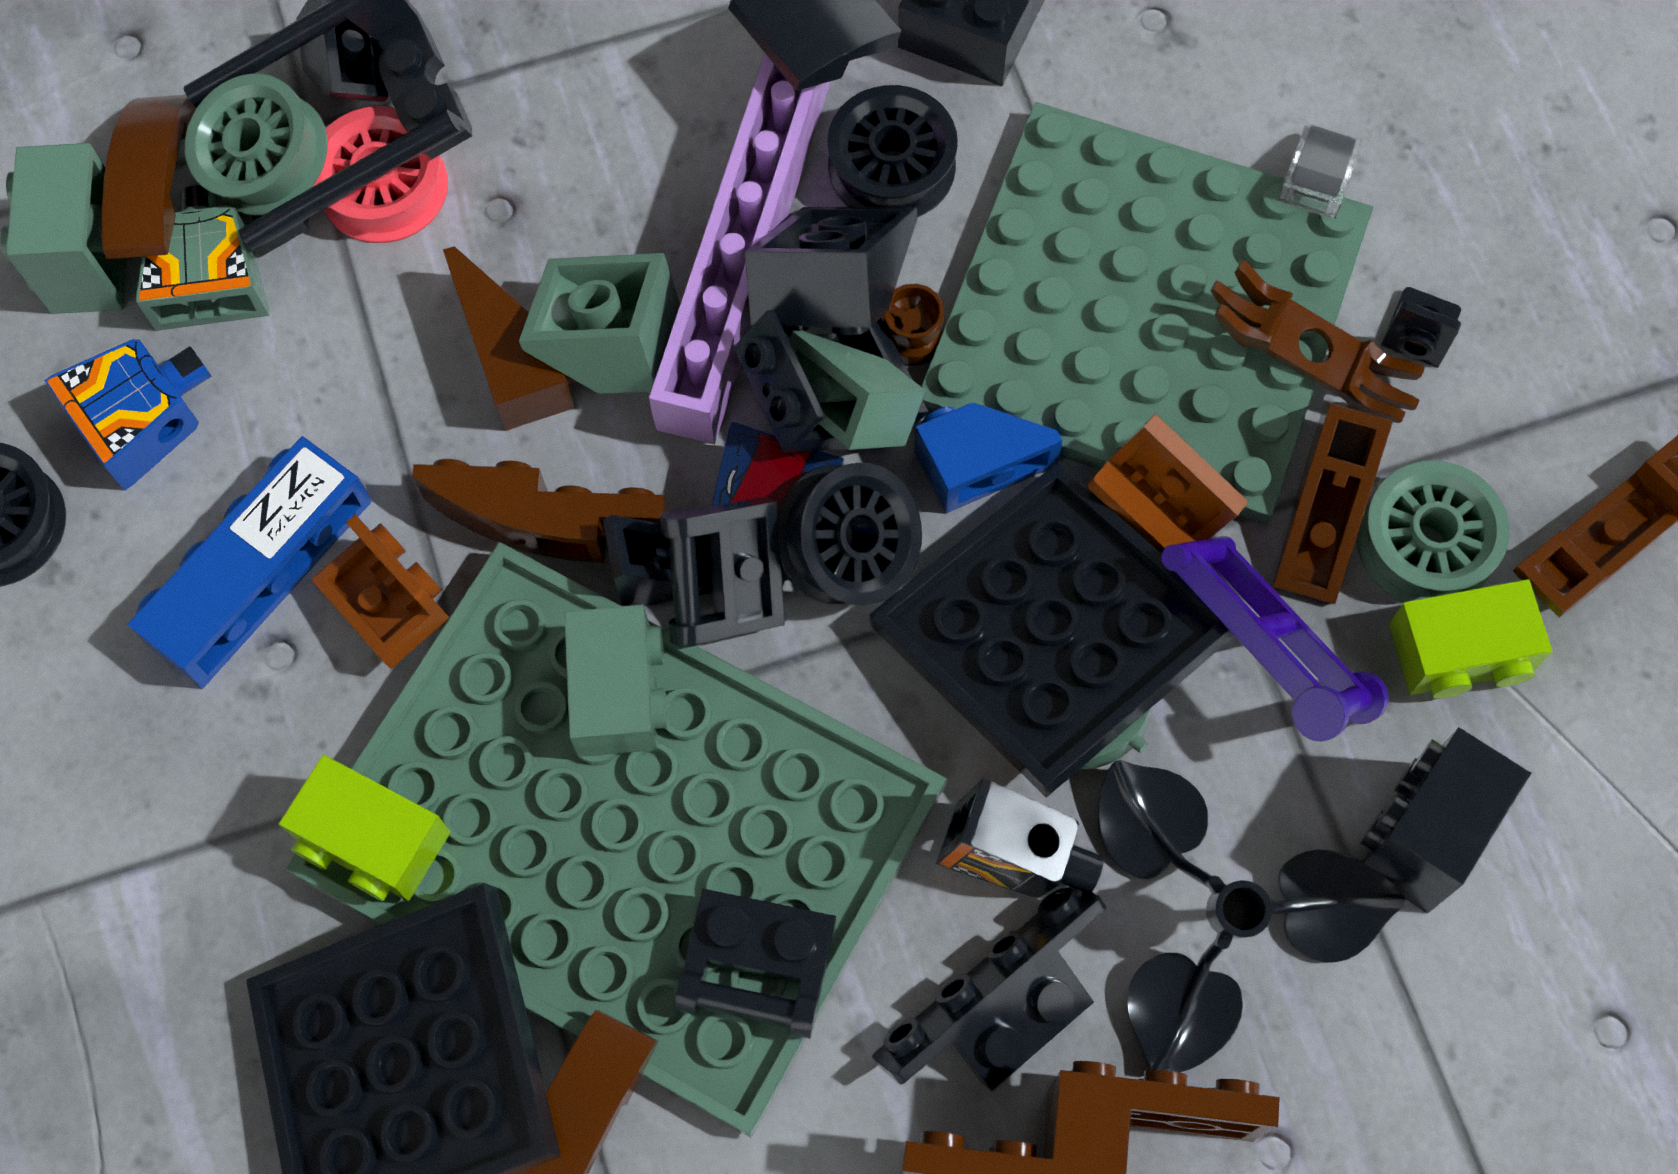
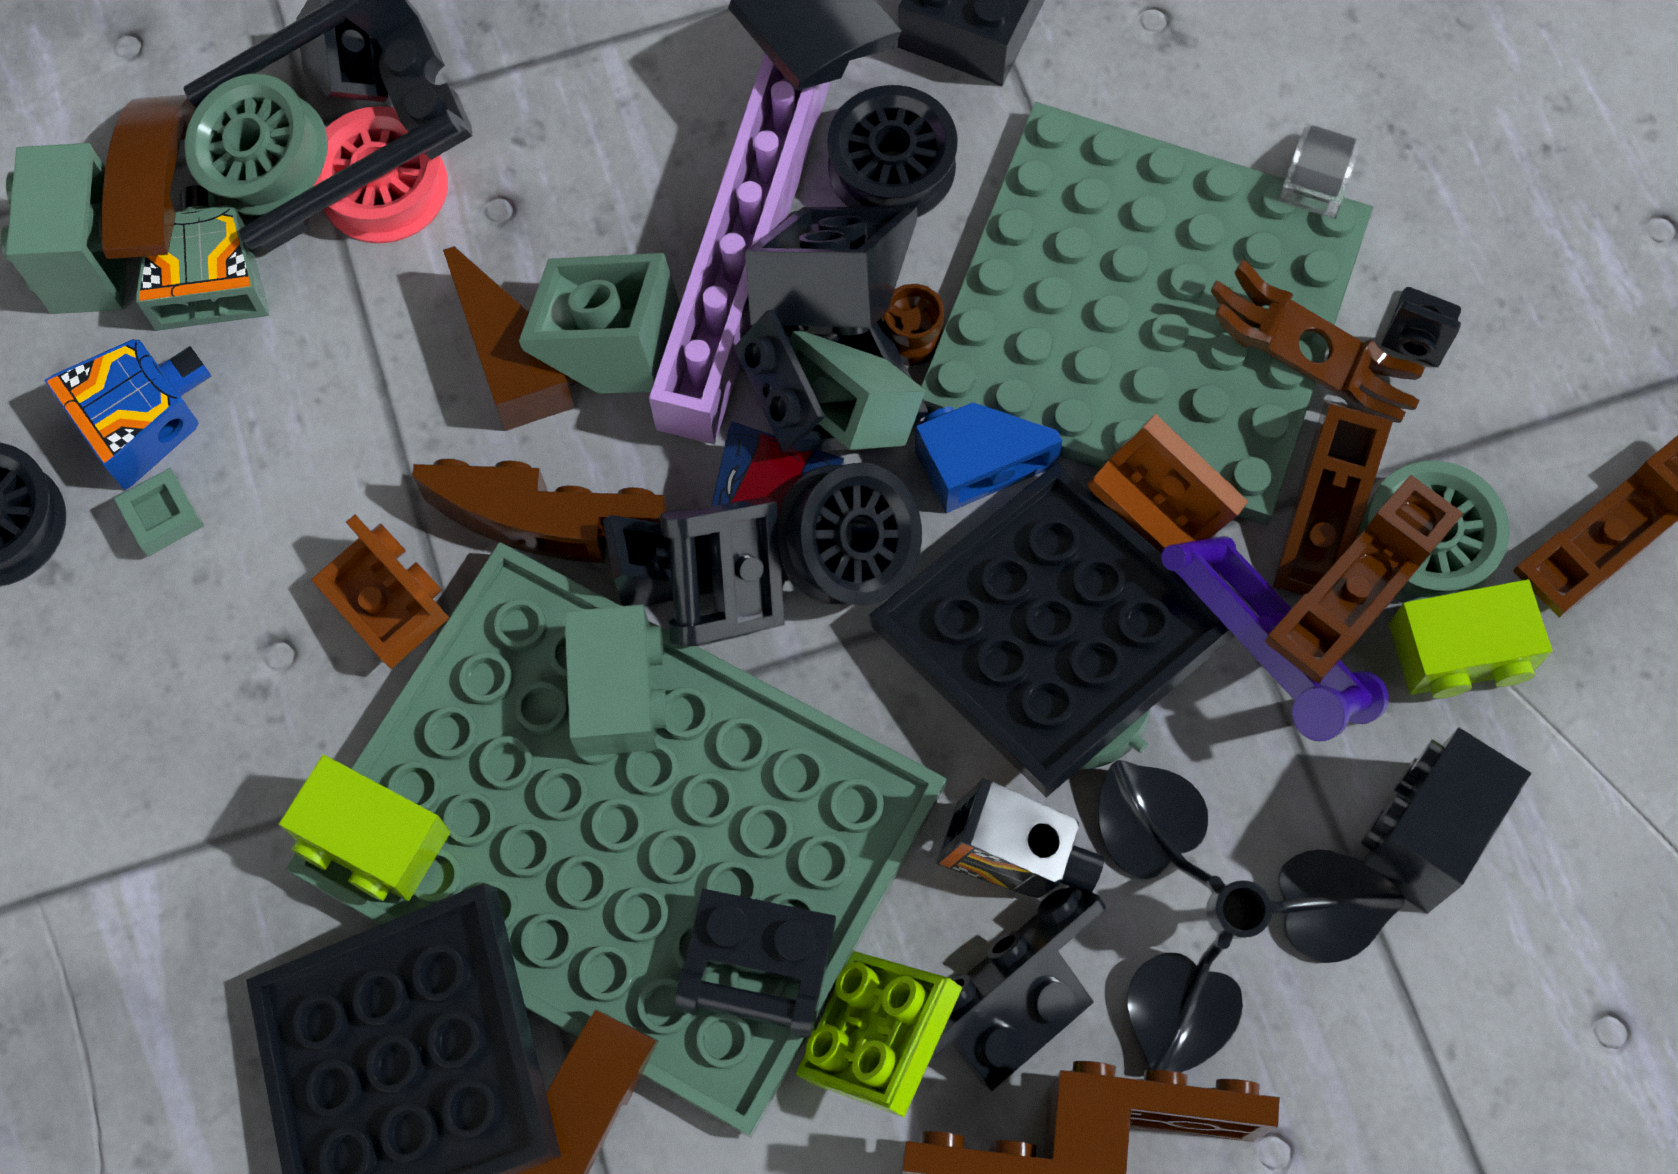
blue brick [127,436,372,689] -> none
none -> sand green plate [114,468,204,556]
none -> lime tile [795,951,962,1118]
none -> reddish brown slope [1264,475,1464,684]

